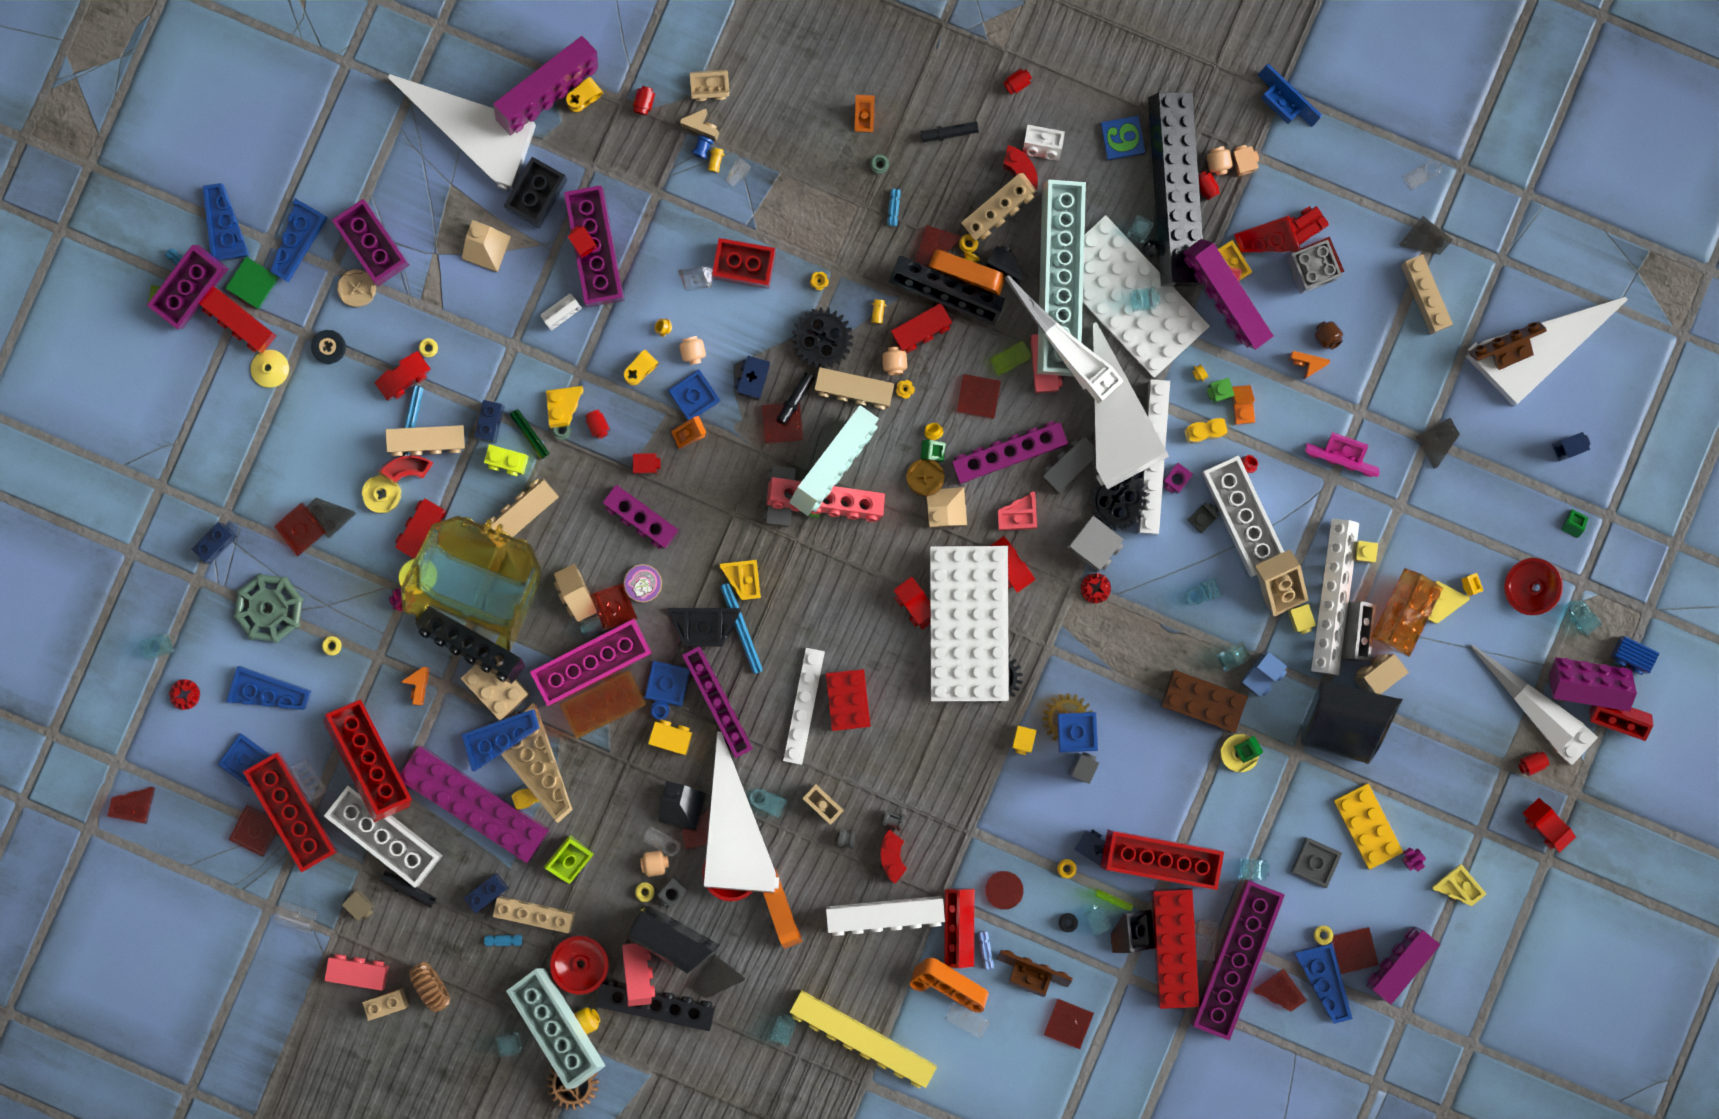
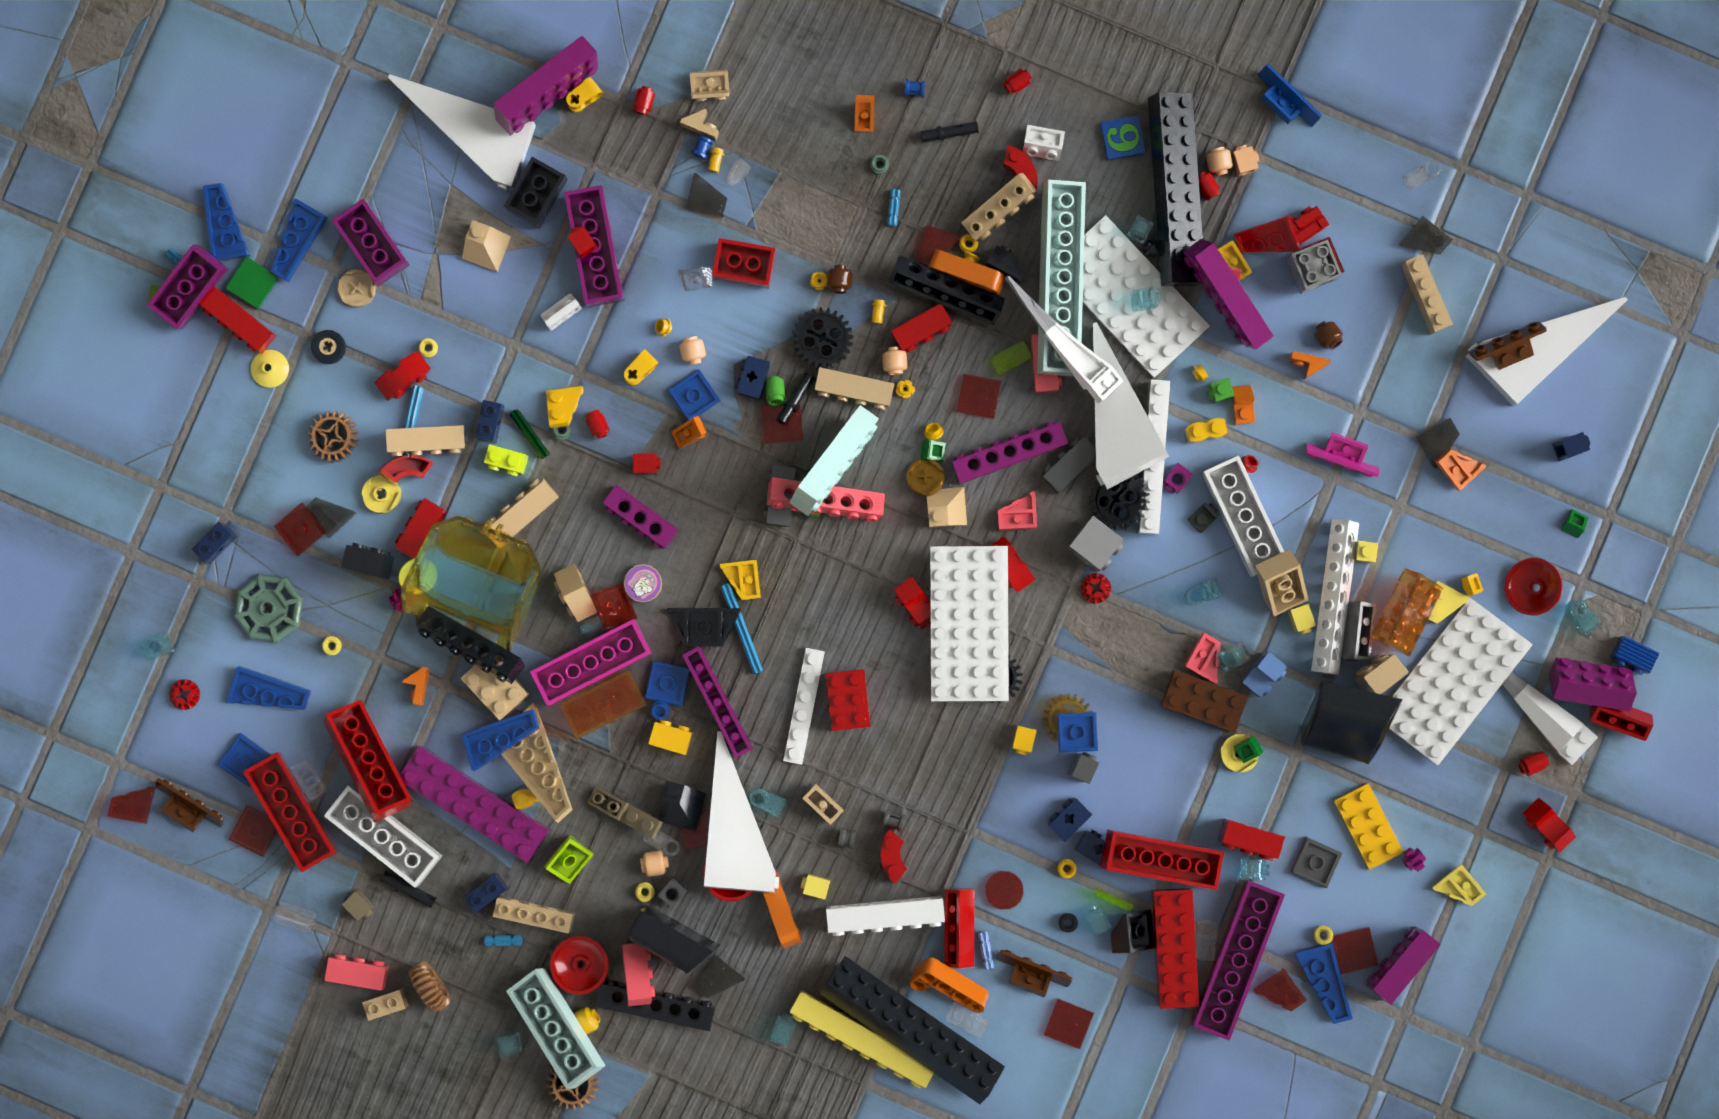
none -> reddish brown bracket [156,778,223,832]
none -> medium nougat gear [306,411,359,462]
none -> black brick [341,542,395,579]
none -> dark tan slope [587,786,663,839]
none -> clear smoke wing [686,173,727,218]
none -> bright green brick [765,376,785,406]
none -> light yellow brick [801,874,830,900]
none -> black brick [819,956,1005,1104]
none -> reddish brown head [827,265,852,294]
none -> blue bush [905,79,925,98]
none -> dark blue brick [1048,798,1092,842]
none -> coral wing [1184,632,1221,684]
none -> red brick [1217,819,1285,861]
none -> white plate [1389,598,1533,766]
none -> orange wing [1435,449,1486,491]

